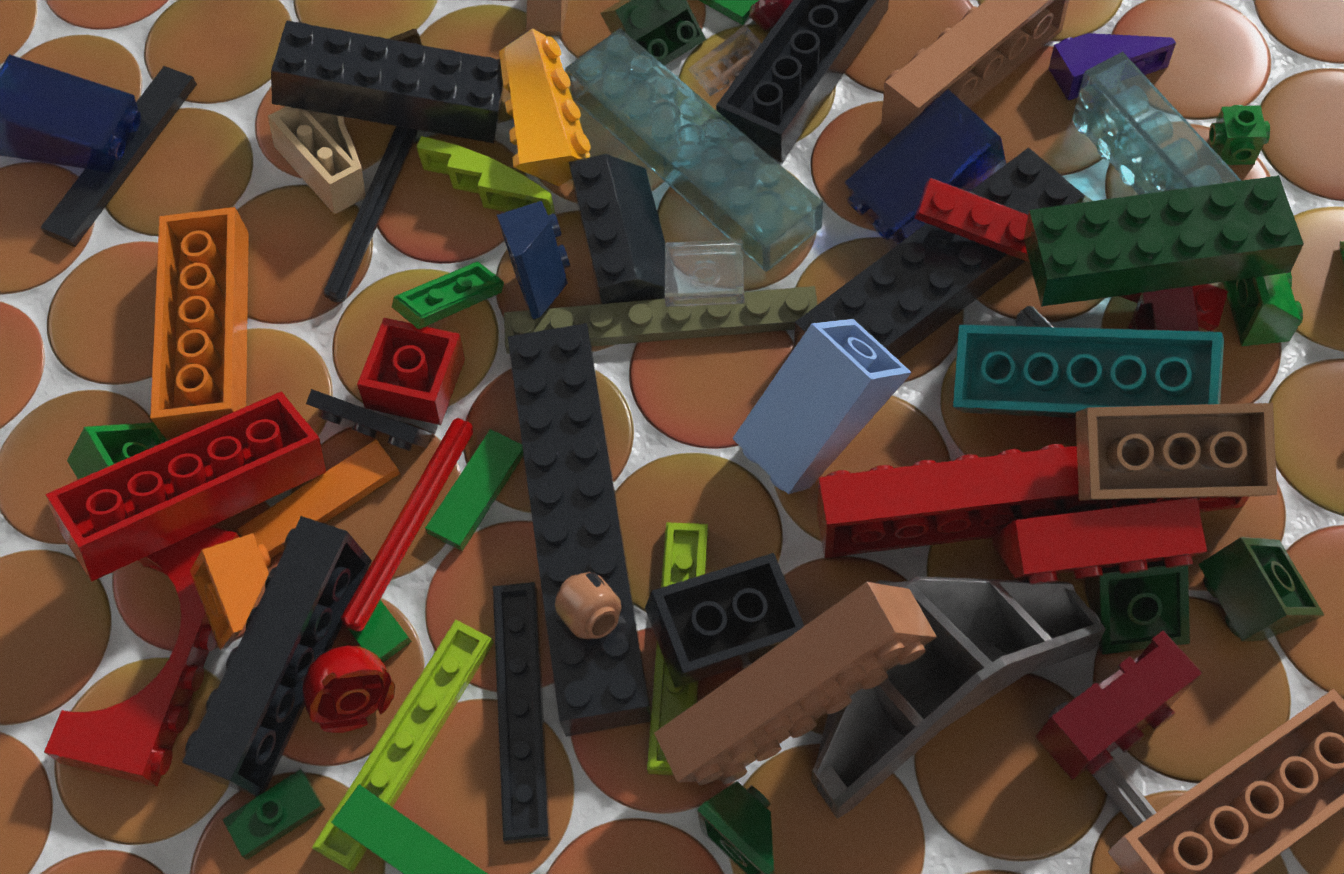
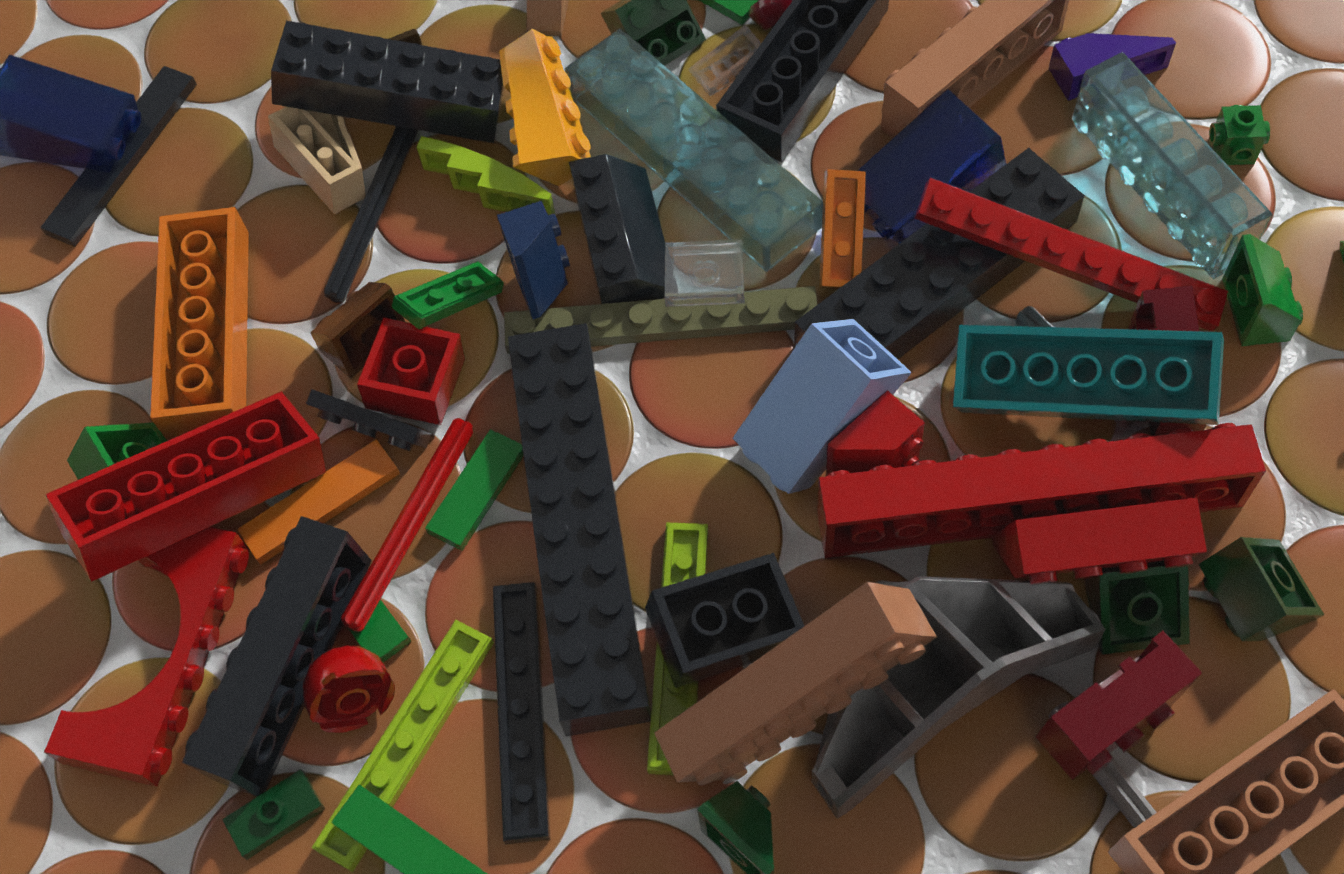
orange slope [190,533,271,650] -> none
nougat head [555,572,621,639] -> none
dark green brick [1023,175,1304,307] -> none
medium nougat brick [1076,403,1277,501] -> none
none -> reddish brown slope [310,282,405,379]
none -> orange plate [819,169,866,289]
none -> red slope [826,390,925,476]

